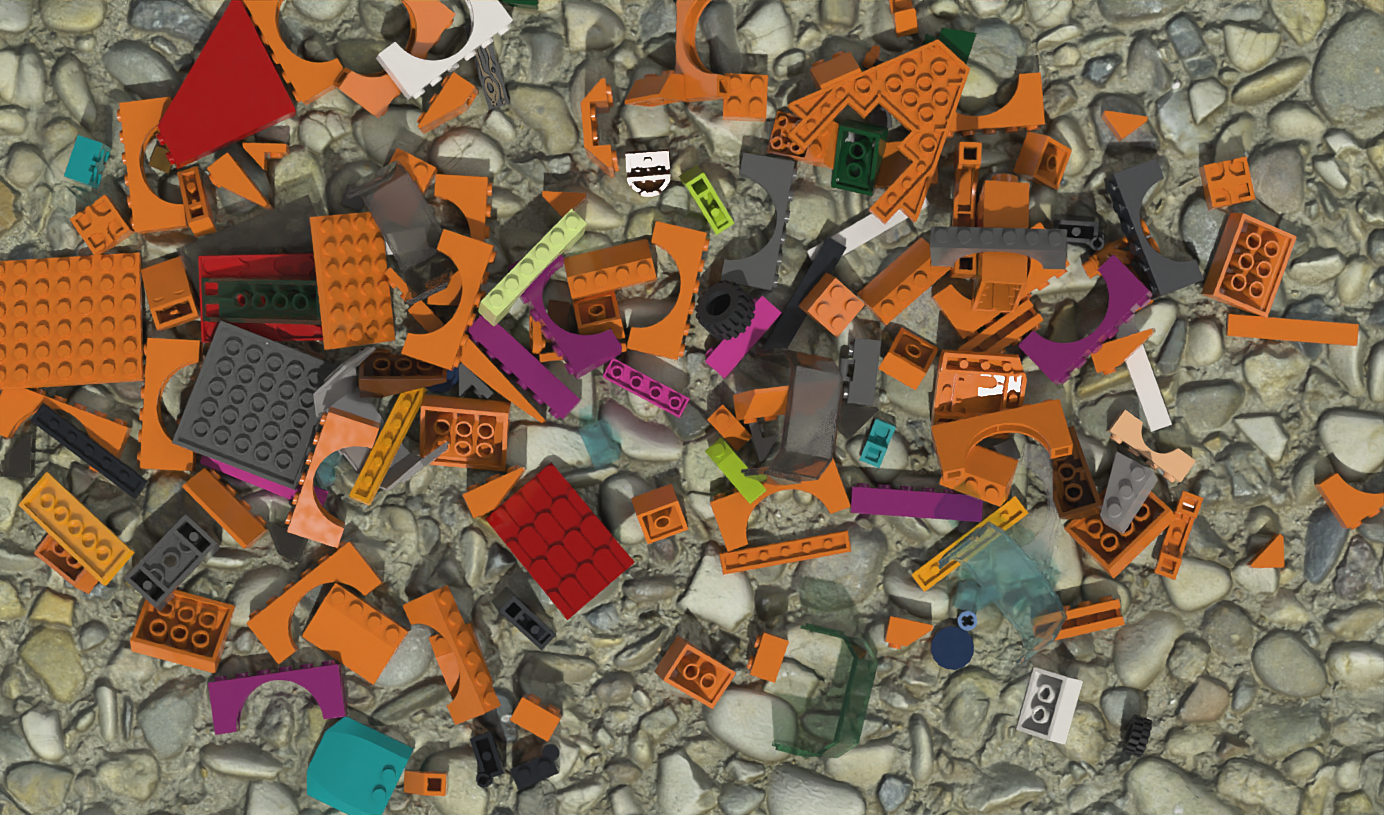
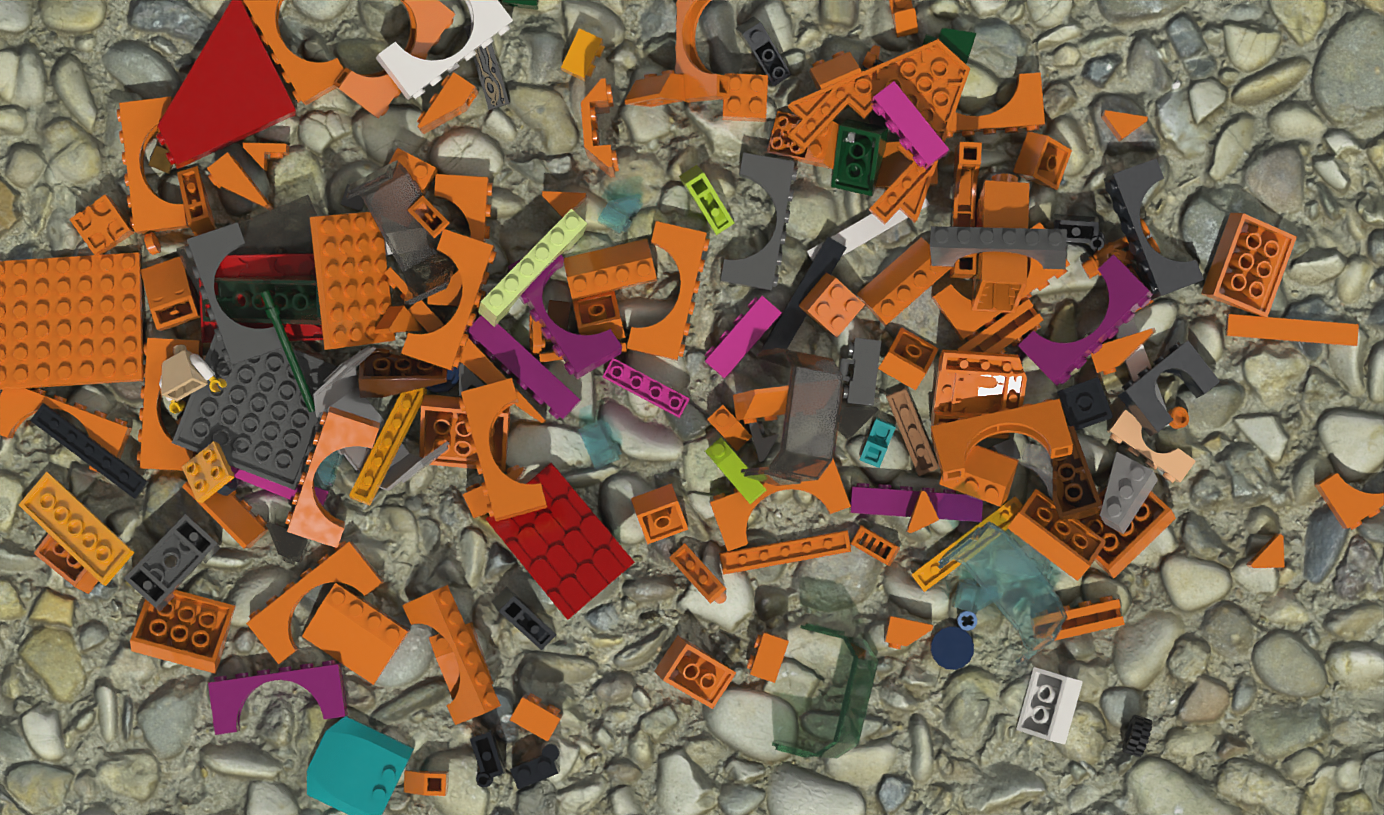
clear smoke slope [1,434,36,478] -> none
teal piece [64,135,112,189] -> none
slope [625,149,670,197] -> none
black tyre [695,280,755,340] -> none
orange slope [1154,491,1204,580] -> none
orange piece [1199,157,1255,210] -> none
none -> orange tile [144,232,161,255]
none -> tan torso [159,345,227,414]
none -> light orange plate [182,441,237,503]
none -> dark grey arch [184,222,282,365]
none -> dark green bar [260,289,315,412]
none -> orange slope [375,306,422,334]
none -> orange slope [407,195,450,238]
none -> orange arch [458,378,547,521]
none -> light orange brick [561,28,605,81]
none -> clear light blue slope [597,194,643,235]
none -> orange piece [669,543,727,604]
none -> black slope [736,16,792,86]
none -> orange slope [850,525,900,566]
none -> dark pink brick [871,81,949,170]
none -> medium nougat tile [886,388,939,477]
none -> orange slope [906,490,939,533]
none -> orange slope [1007,489,1106,581]
none -> black plate [1057,377,1113,431]
none -> black arch [1118,340,1220,436]
none -> orange tile [1168,406,1189,429]

